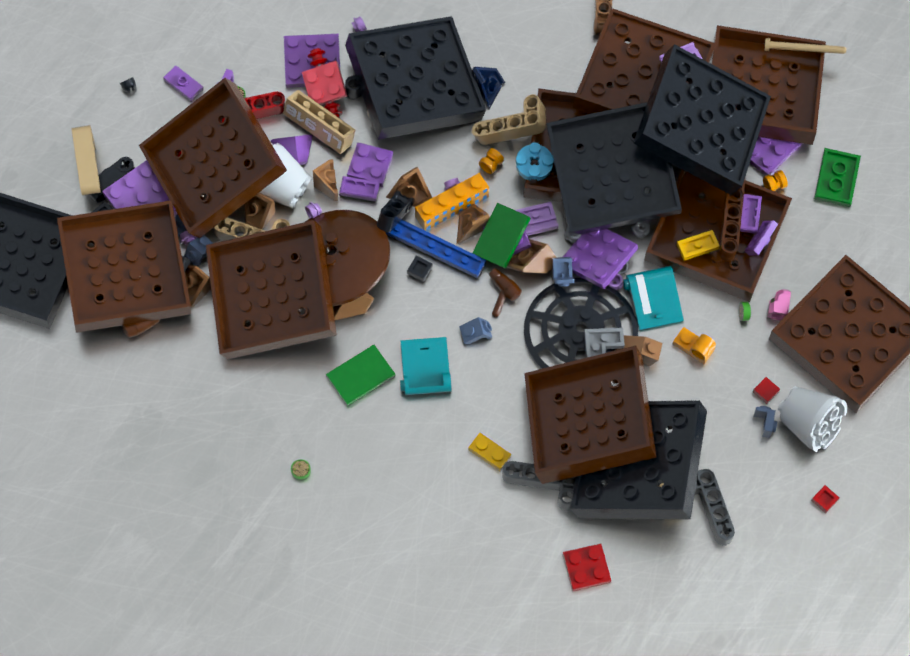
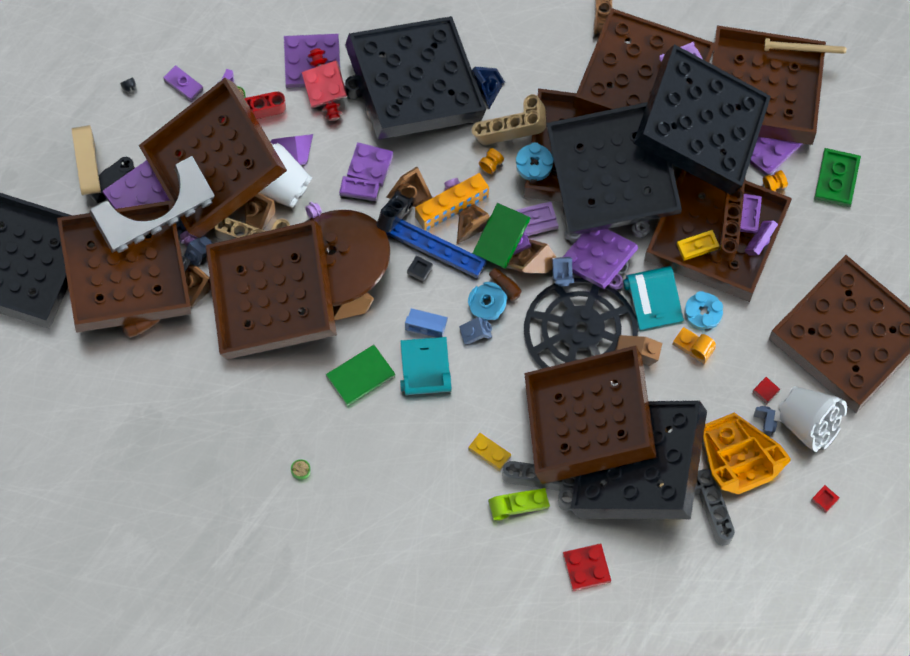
tan brick [283,90,356,154] -> none
medium nougat slope [313,159,338,201] -> none
lavender plate [352,16,367,32] -> none
light grey plate [584,328,625,358] -> none
bright green tile [739,302,751,321] -> none
bright pink rock [767,289,791,321] -> none
none -> light grey arch [90,156,215,253]
none -> medium blue panel [405,308,448,338]
none -> medium azure plate [468,282,507,320]
none -> lime plate [488,488,550,520]
none -> medium azure plate [684,291,723,330]
none -> light orange wedge [703,412,791,495]

